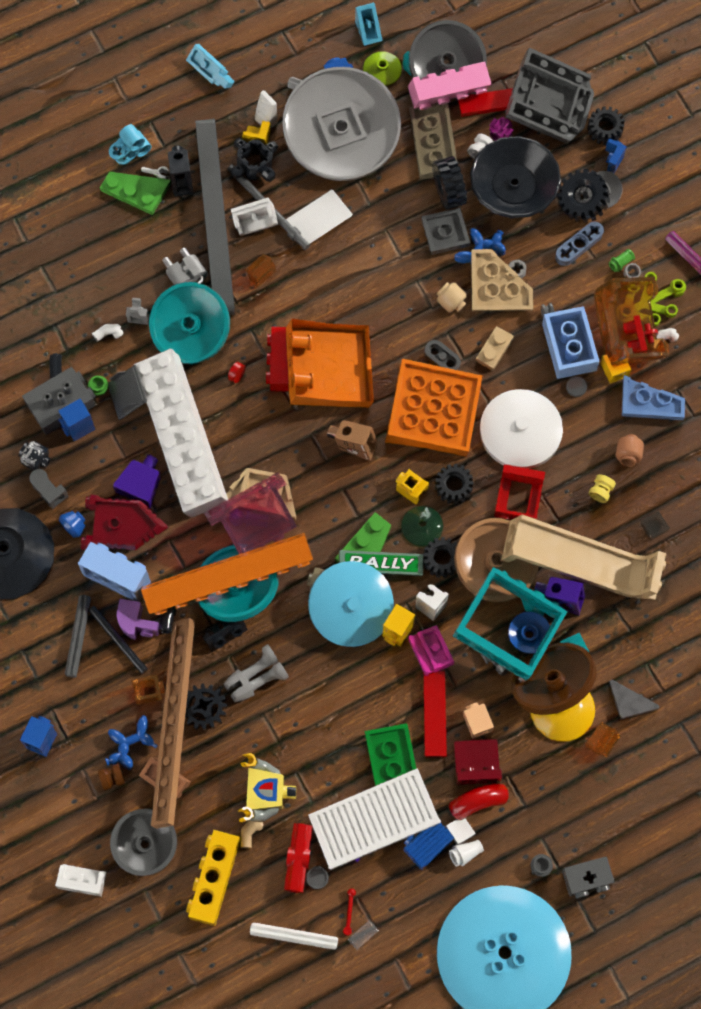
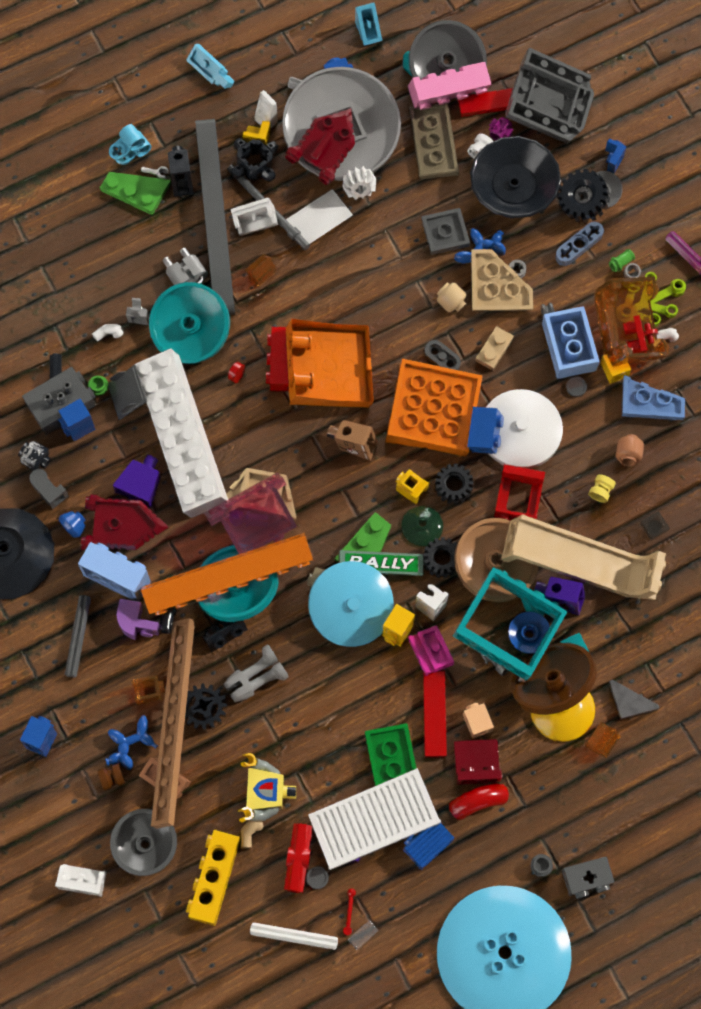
black bar [89,606,148,674] -> none
lime dish [363,52,402,86] -> none
black bush [432,156,467,210] -> none
white slope [445,819,476,845] -> none
white cone [449,840,484,867] -> none
black tyre [588,106,625,145] -> none
none -> dark red shield [285,108,355,185]
none -> white gear [342,166,376,200]
none -> blue brick [467,407,504,454]

